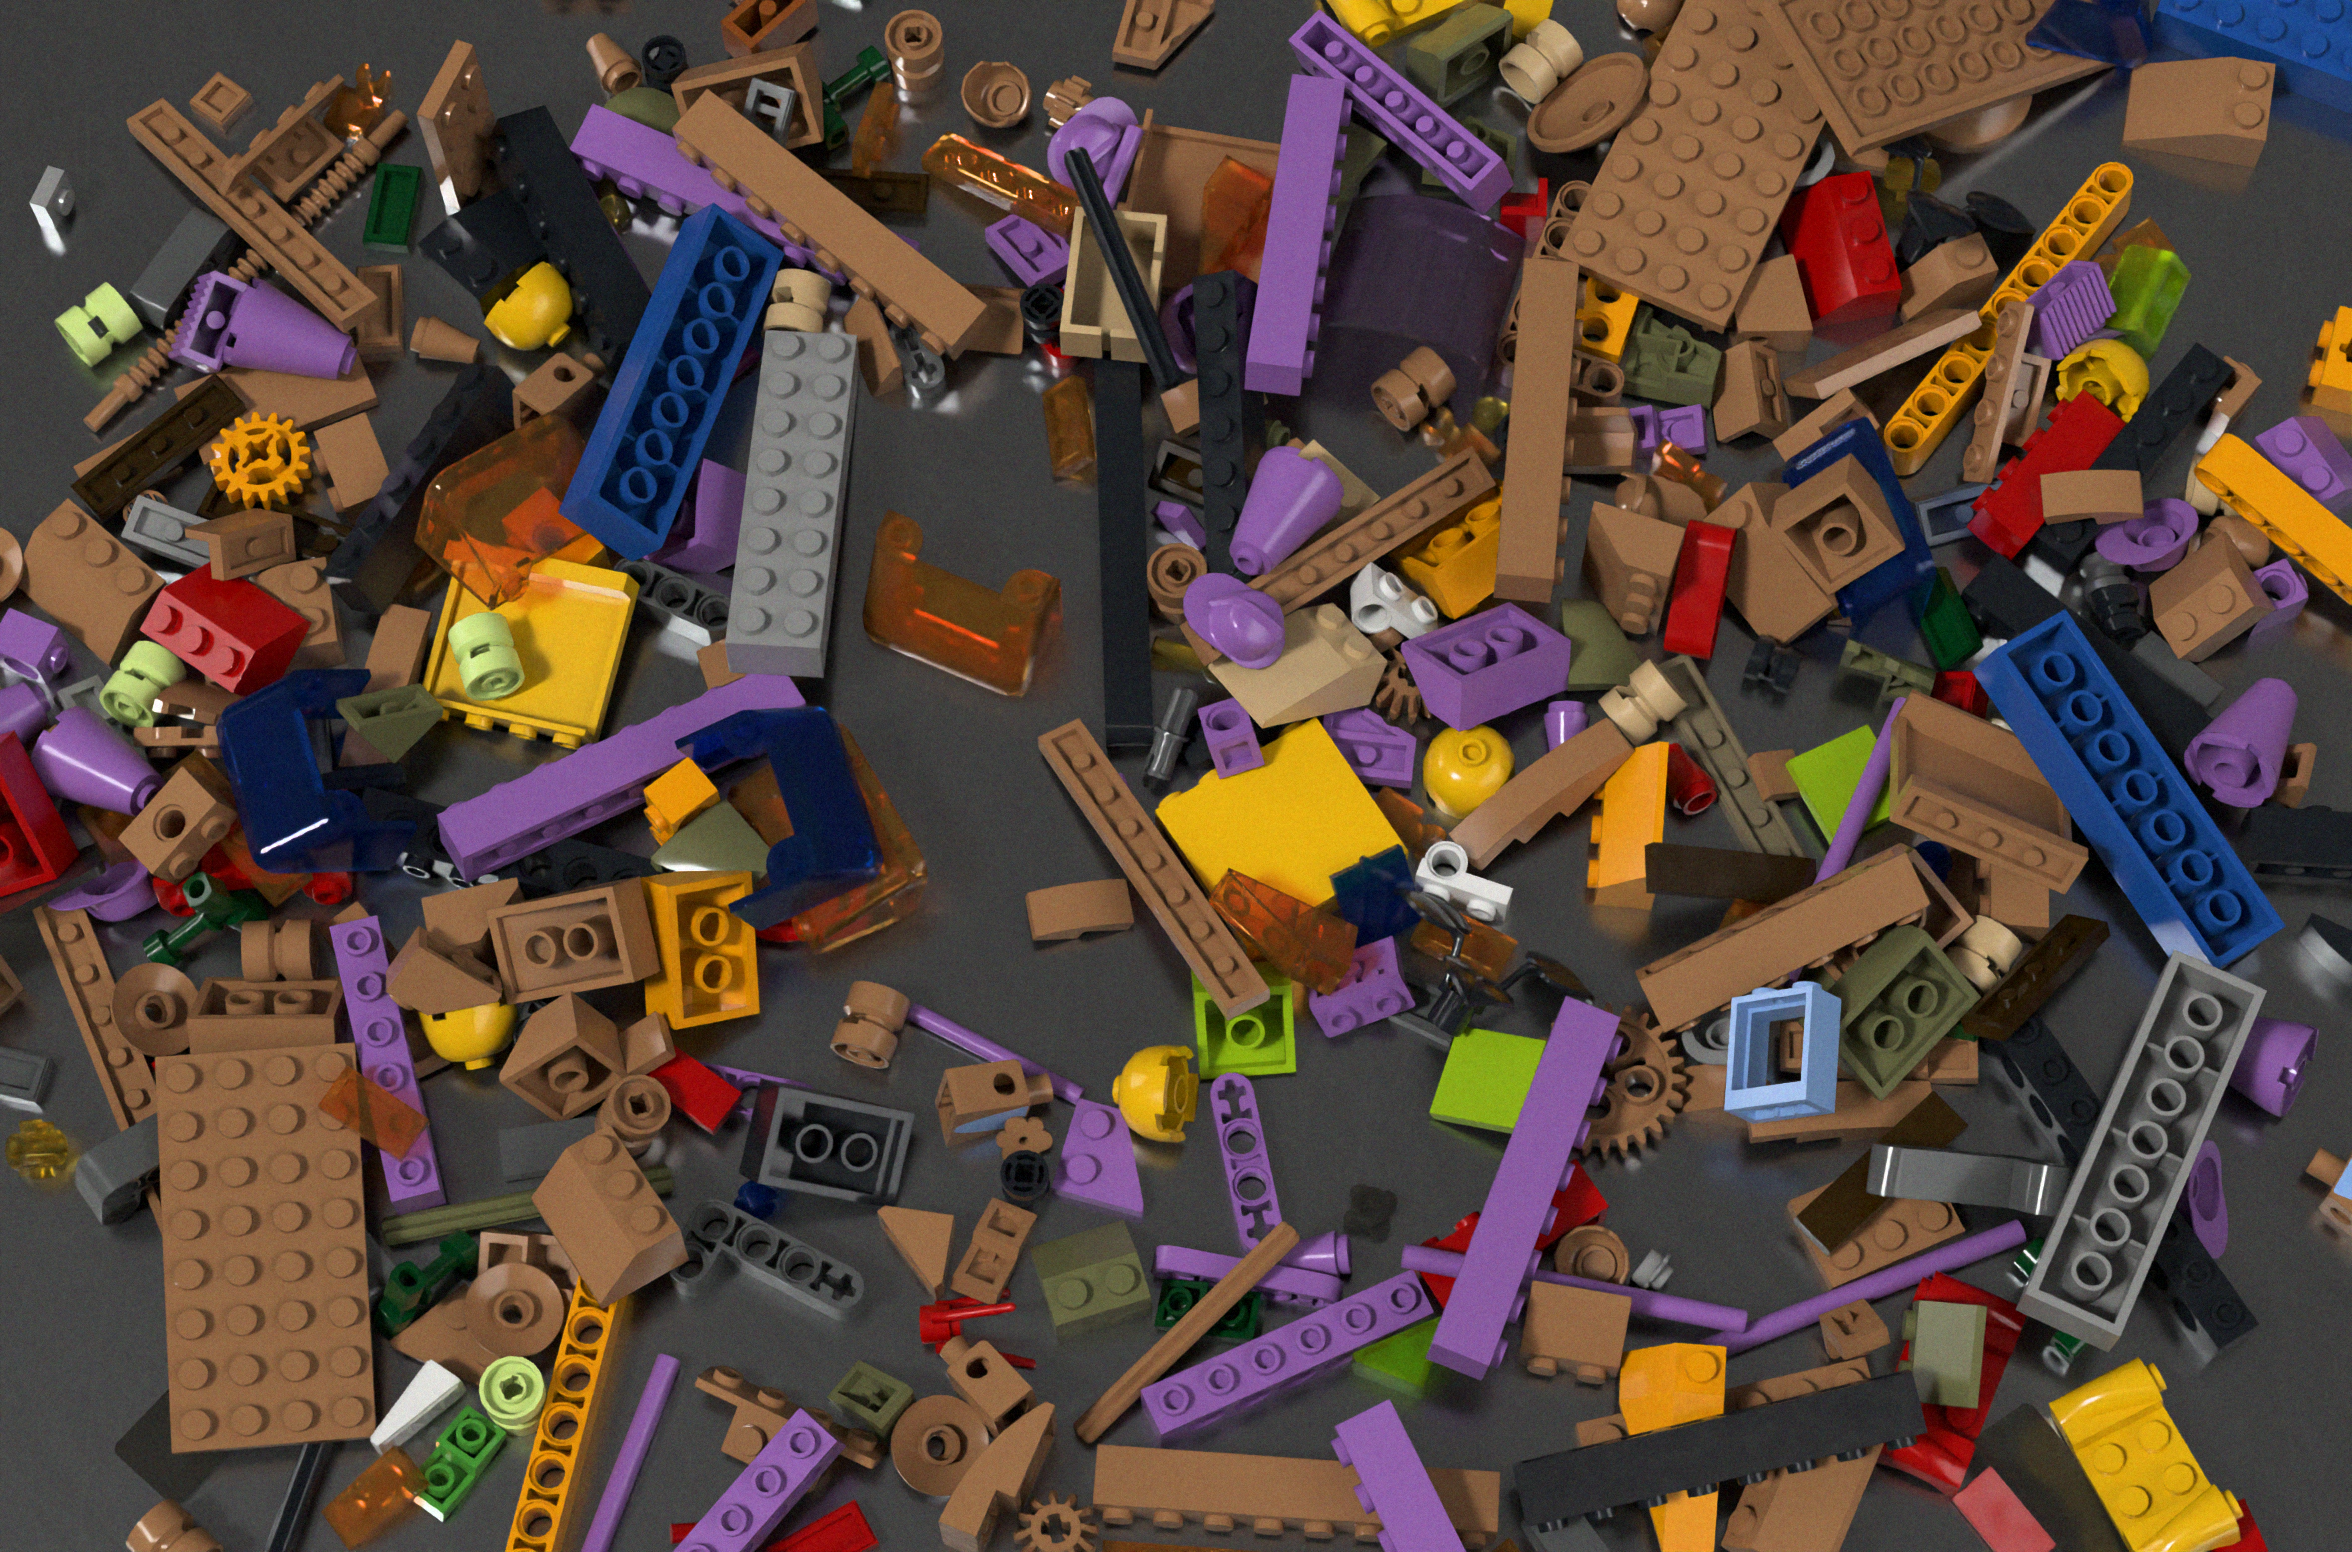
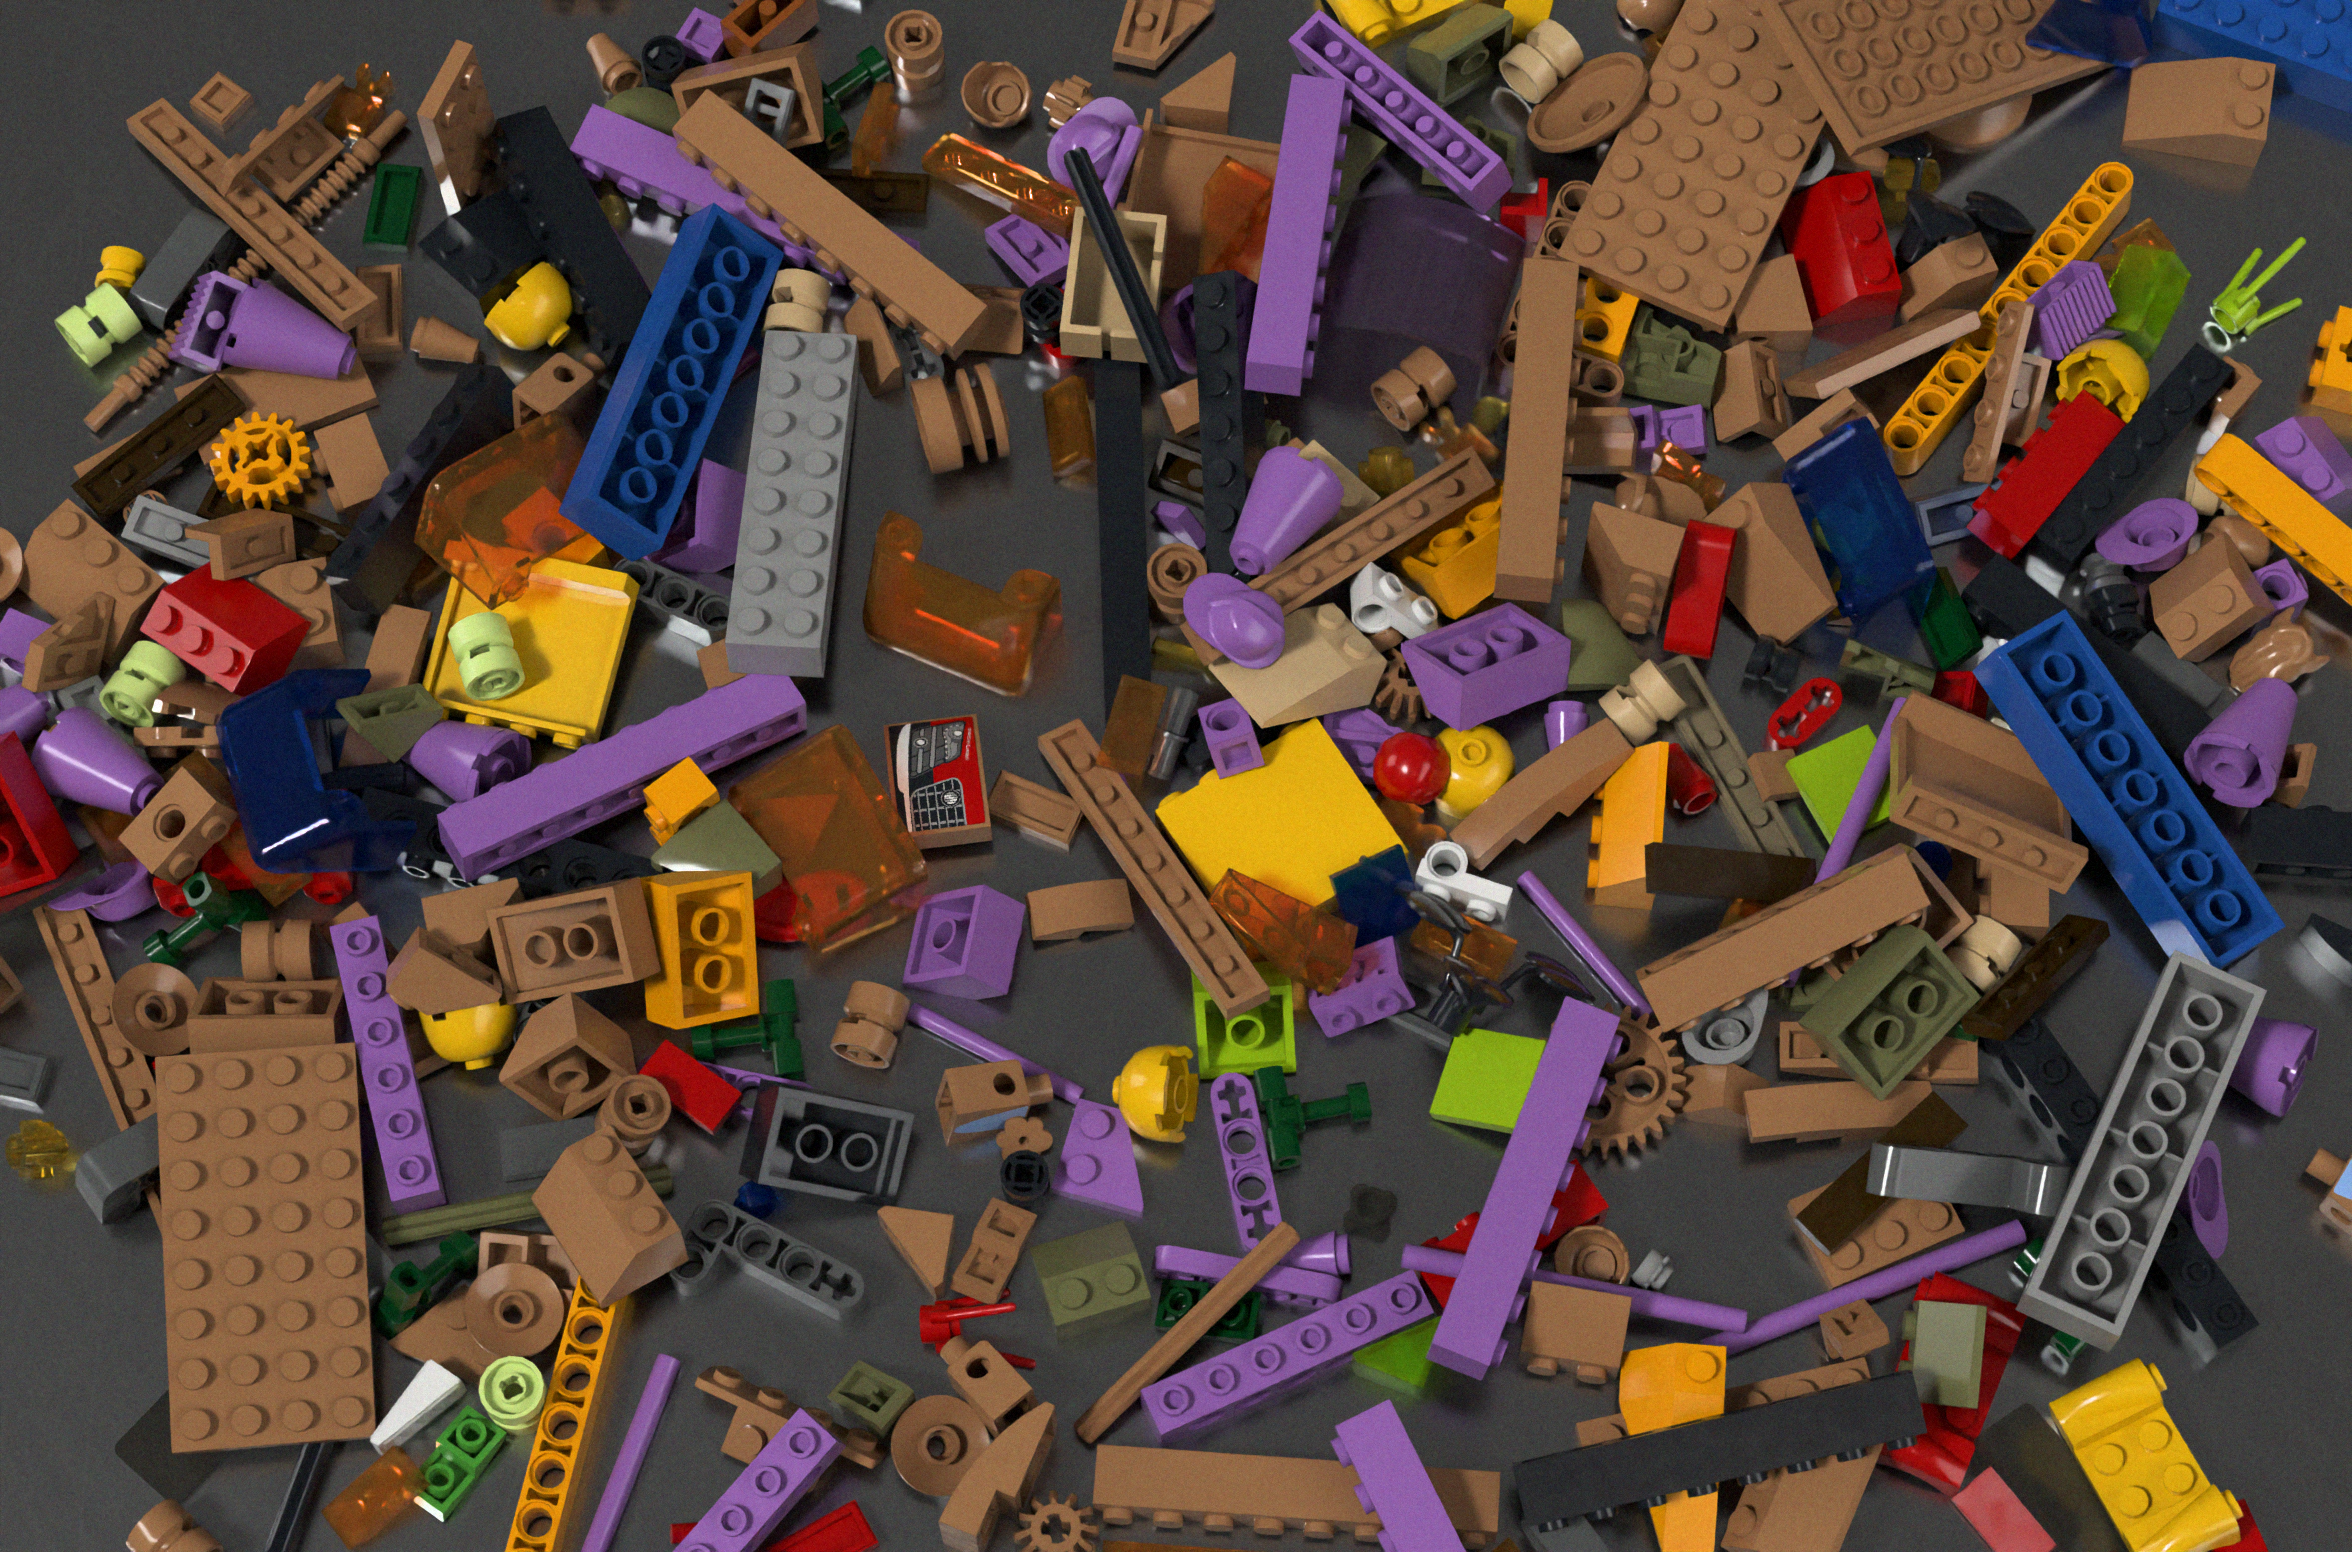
light grey plate [29,165,75,230] -> none
clear orange tile [318,1065,430,1163] -> none
medium nougat tile [617,1011,676,1075] -> none
clear blue windscreen [675,706,883,931] -> none
light blue window [1724,981,1841,1124] -> none
medium nougat slope [1770,453,1905,596] -> none
medium nougat slope [2040,470,2145,525] -> none
none -> medium nougat wing [21,591,115,693]
none -> yellow wheel [94,246,147,300]
none -> medium lavender cone [401,719,532,802]
none -> medium lavender plate [675,7,725,65]
none -> dark green bar [691,979,805,1081]
none -> slope [883,714,993,852]
none -> medium lavender slope [902,884,1026,1000]
none -> medium nougat wheel [909,362,1010,475]
none -> medium nougat tile [987,769,1085,851]
none -> clear orange plate [1095,674,1168,779]
none -> medium nougat slope [1160,52,1236,135]
none -> dark green bar [1253,1066,1372,1170]
none -> clear yellow gear [1358,446,1415,500]
none -> red hair [1373,732,1450,805]
none -> medium lavender bar [1517,869,1654,1019]
none -> red beam [1765,677,1843,754]
none -> lime plant [2211,237,2306,336]
none -> medium nougat piece [2229,607,2330,693]

